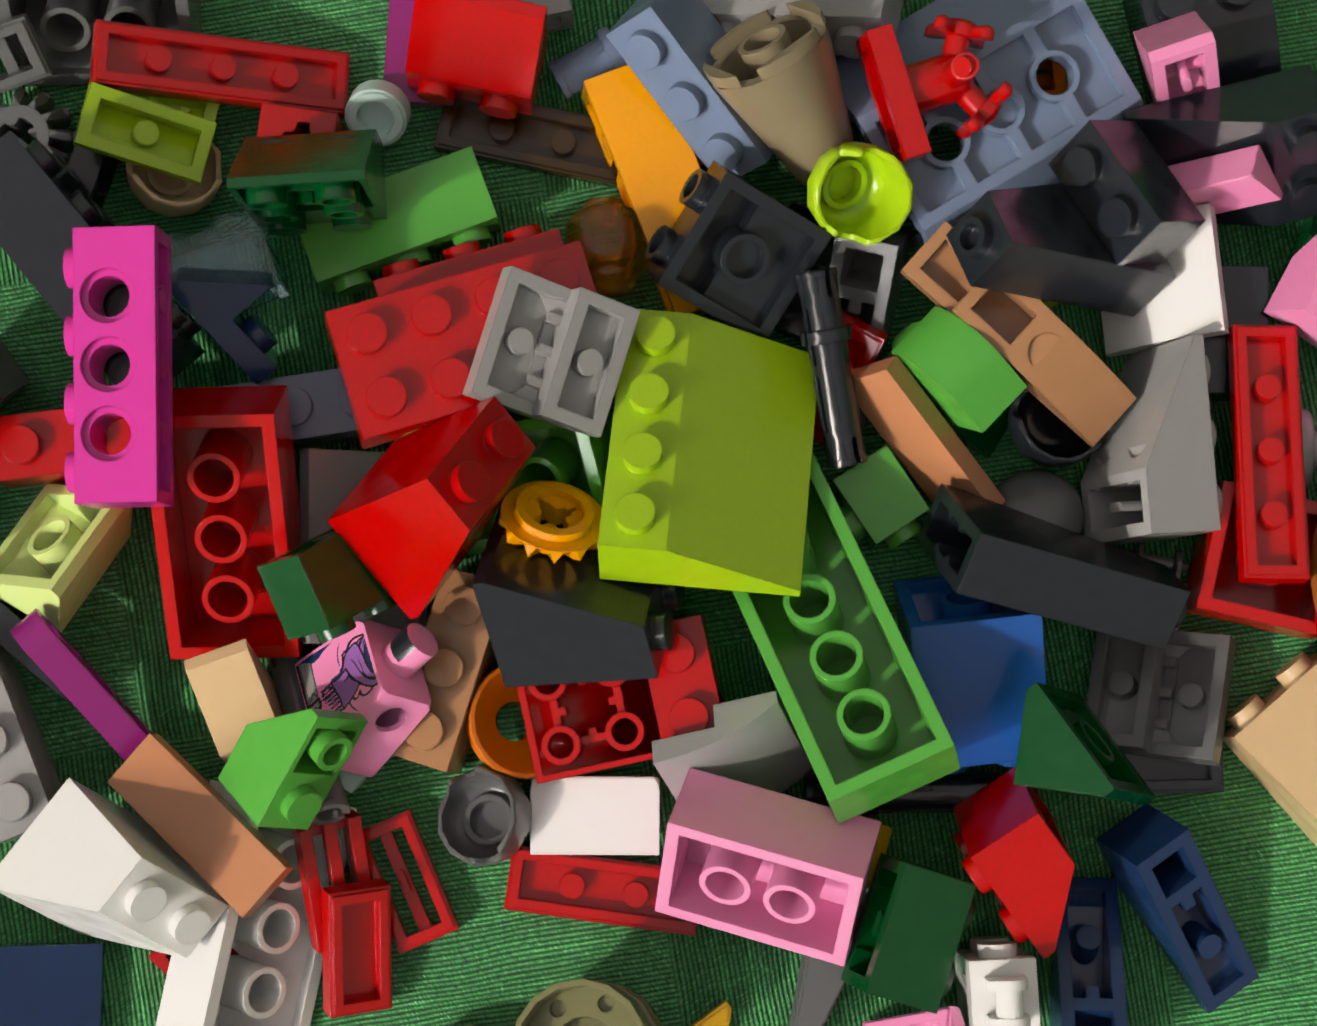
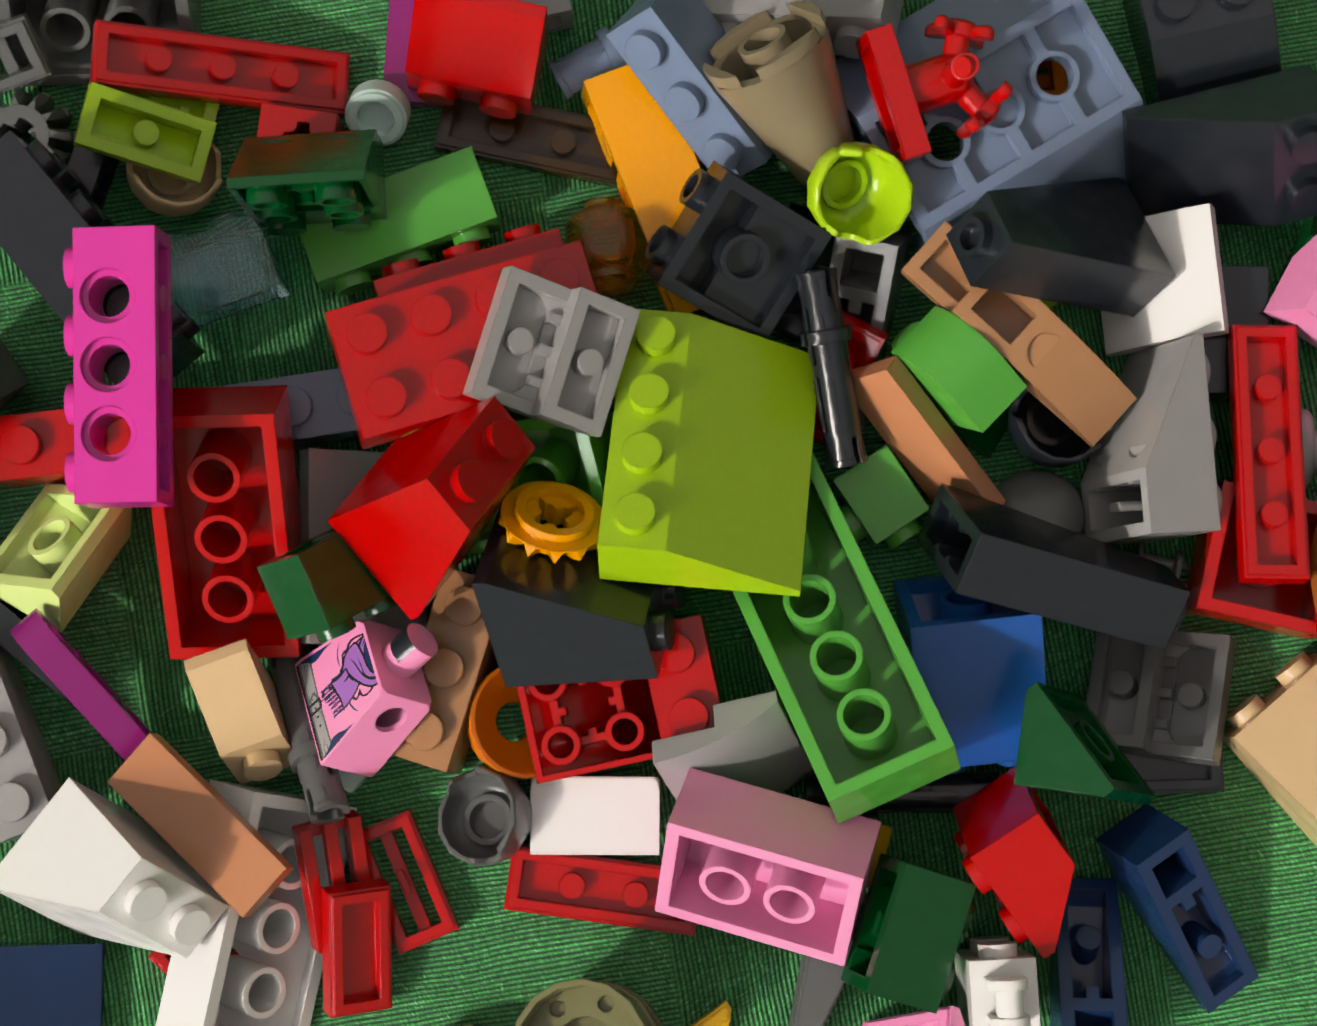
dark blue slope [172,267,278,385] -> none
bright green slope [218,708,368,830] -> none
black brick [1048,120,1206,265] -> none
bright pink slope [1133,11,1220,103] -> none
bright pink slope [1168,145,1283,214] -> none

